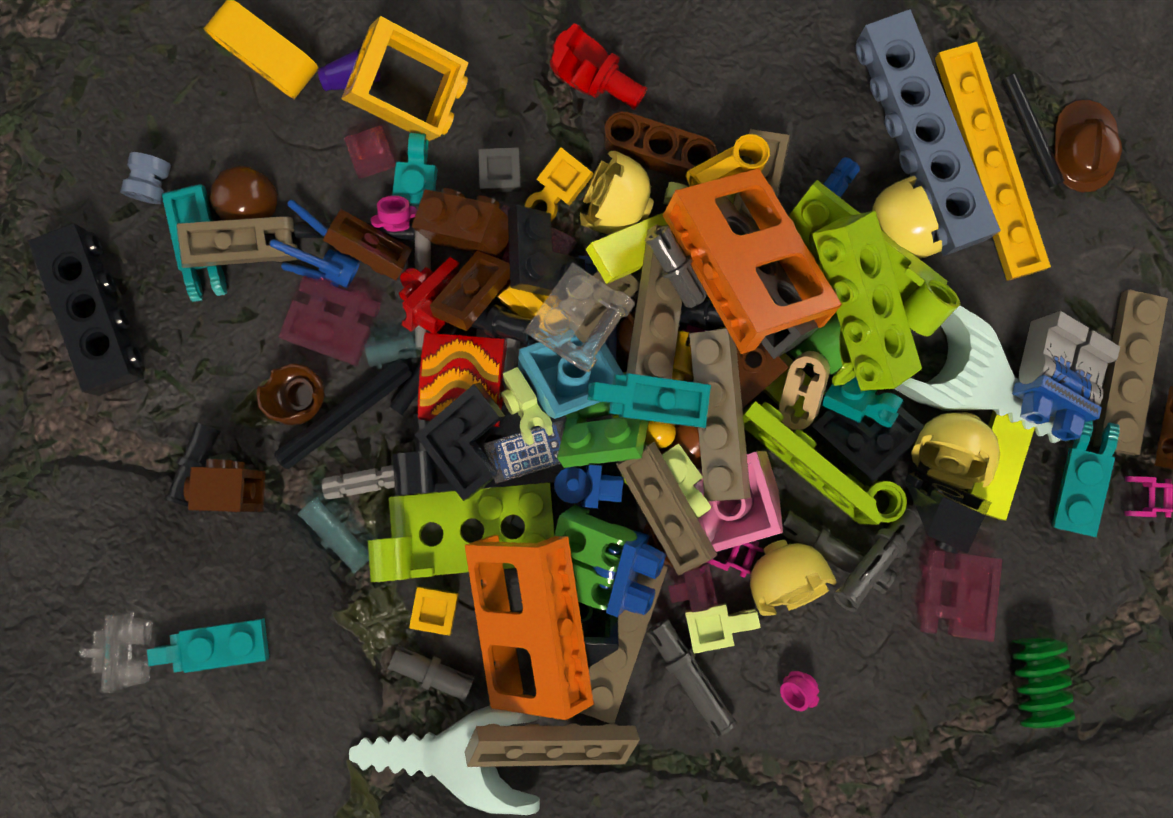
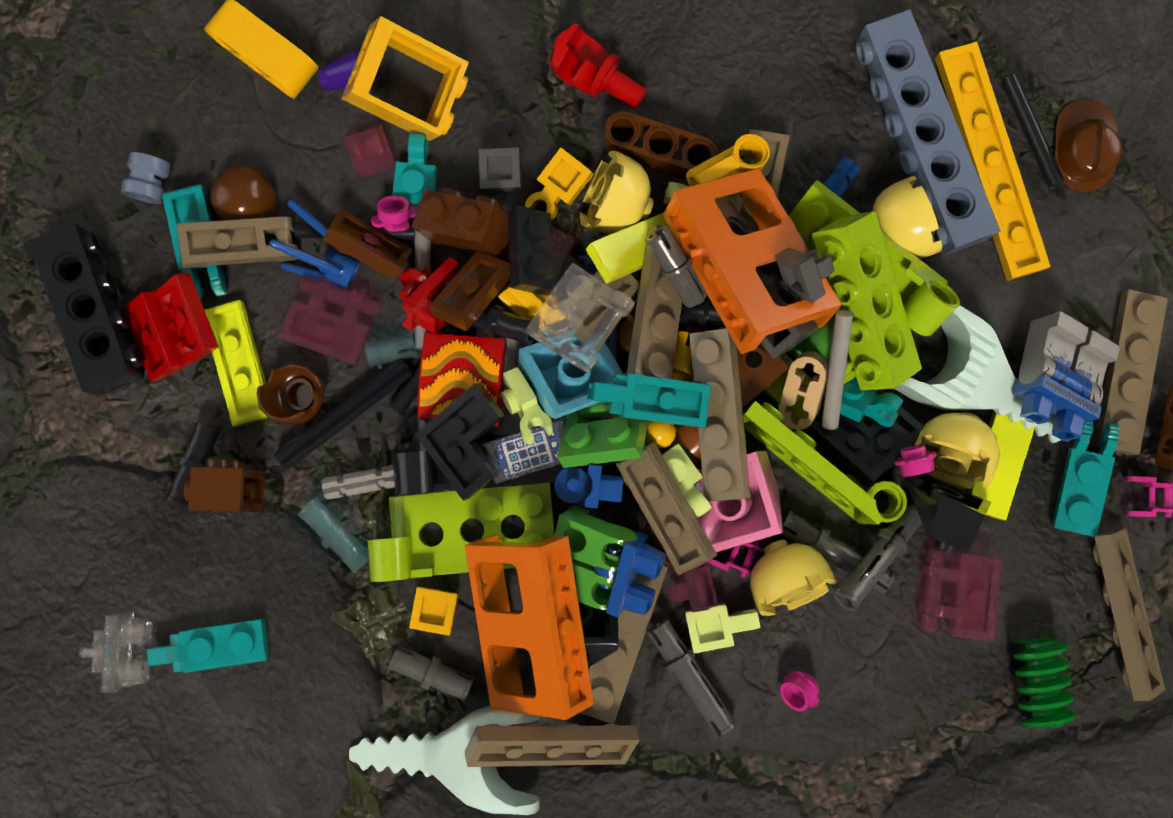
none -> red slope [123,273,219,382]
none -> neon yellow tile [205,300,268,427]
none -> dark grey tile [775,247,835,303]
none -> light grey bar [822,309,853,430]
none -> dark pink plate [894,444,937,477]
none -> dark tan plate [1093,528,1165,701]

